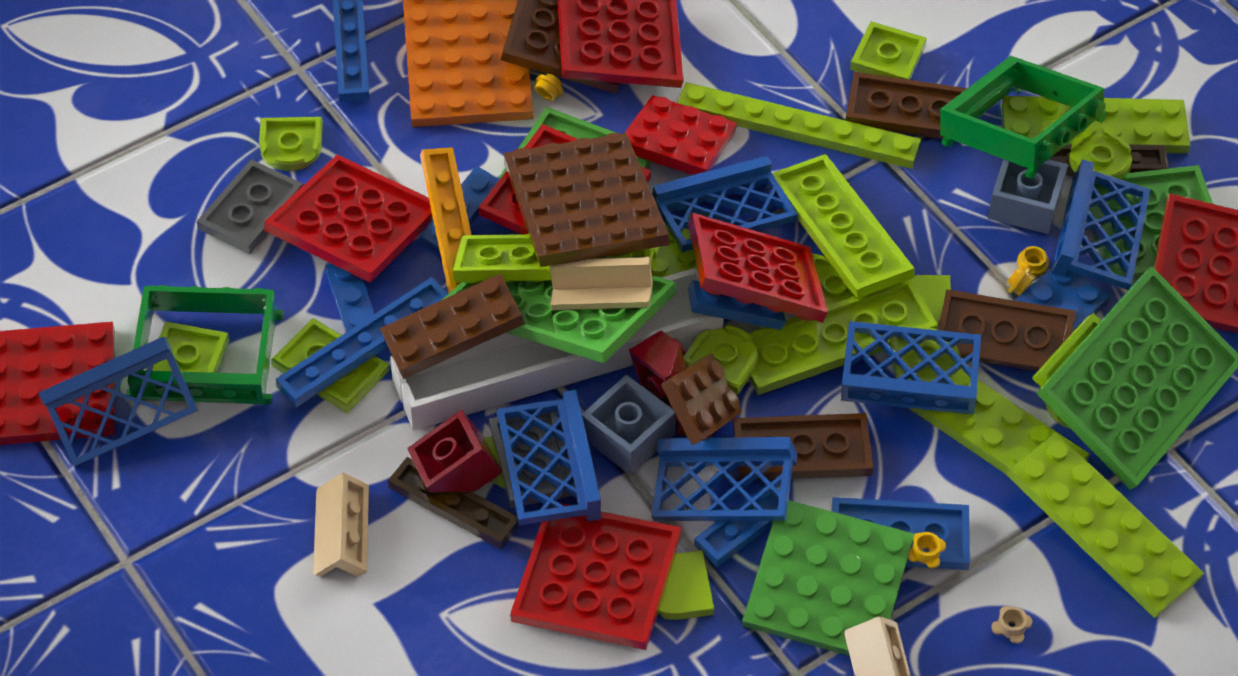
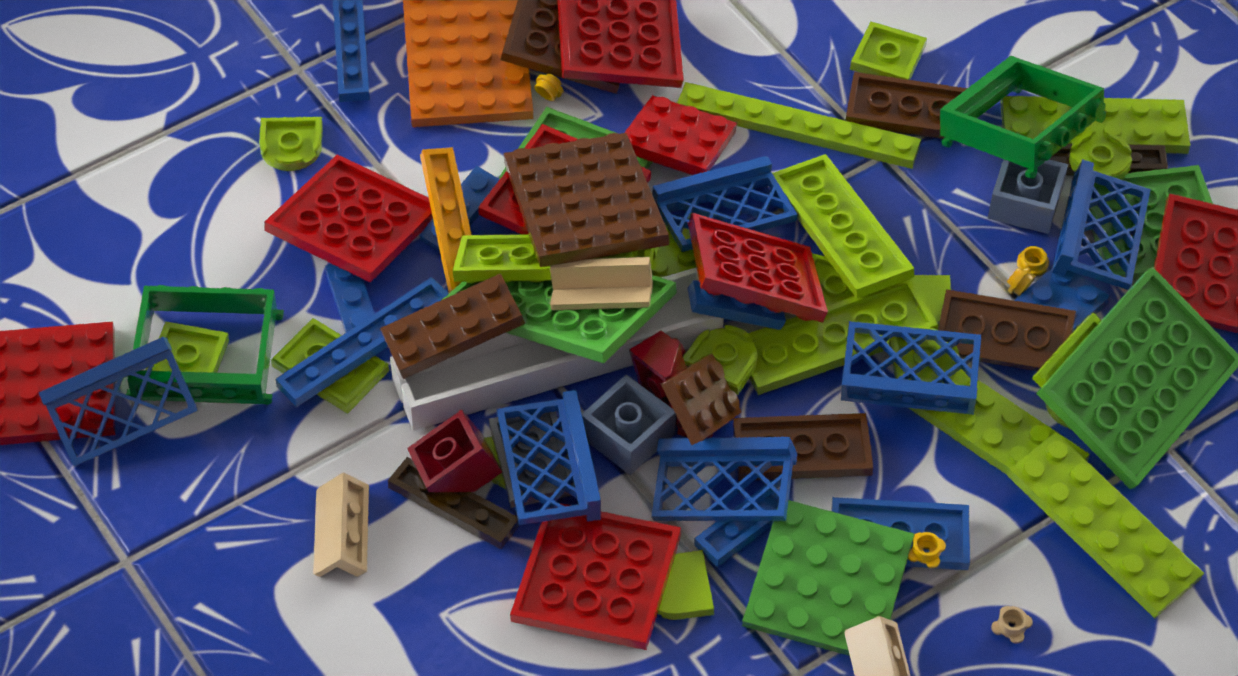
dark grey plate [197,159,303,254] -> none

